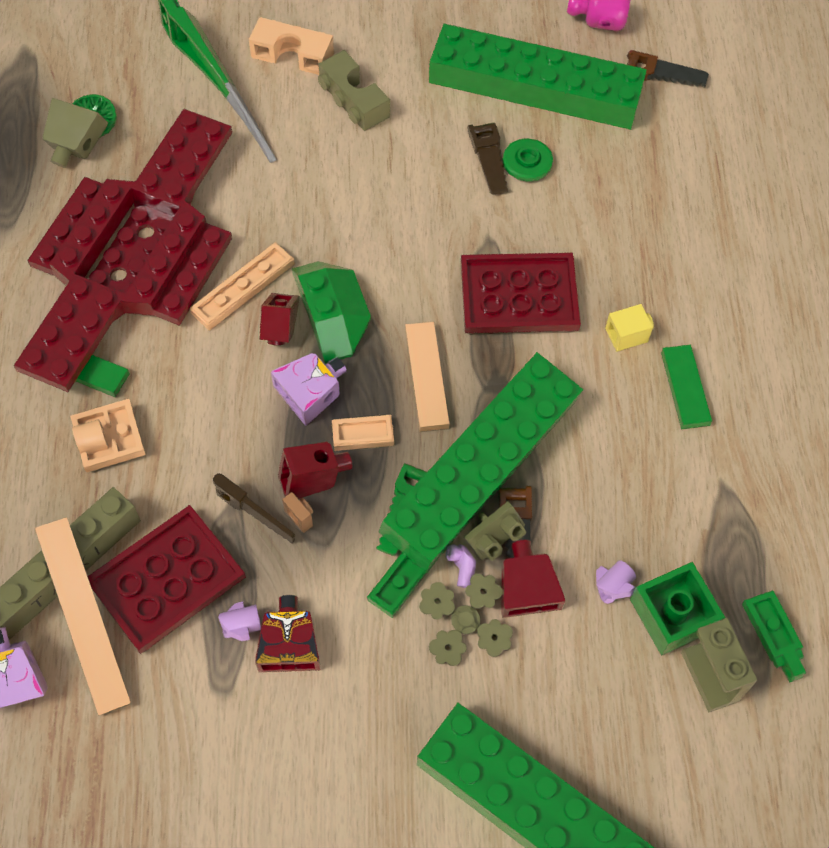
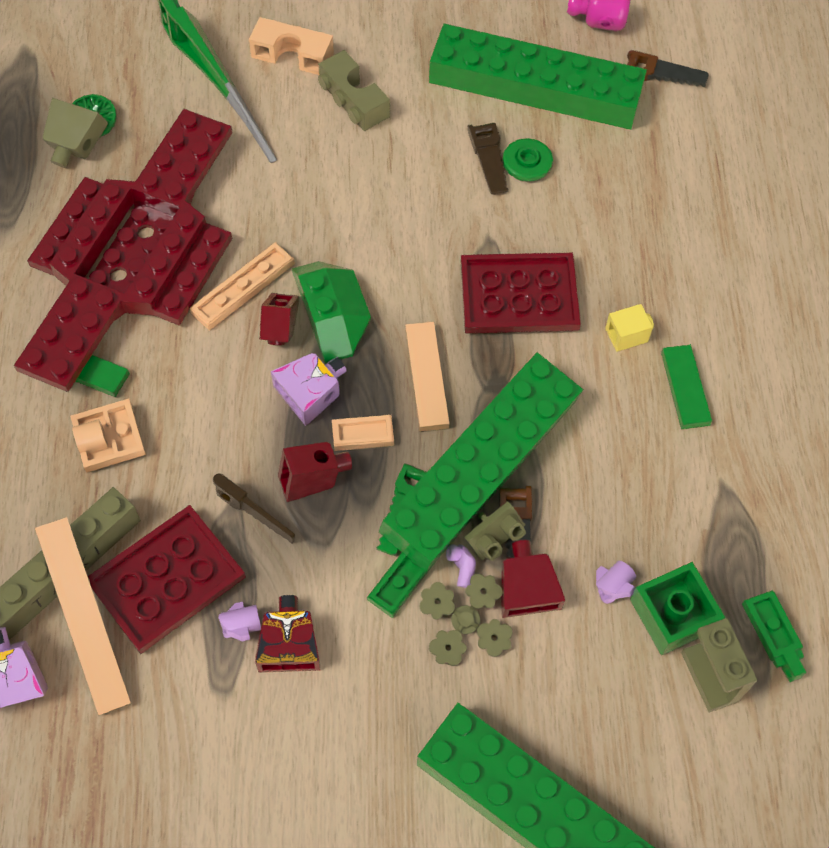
medium nougat plate [282,492,313,533] -> none

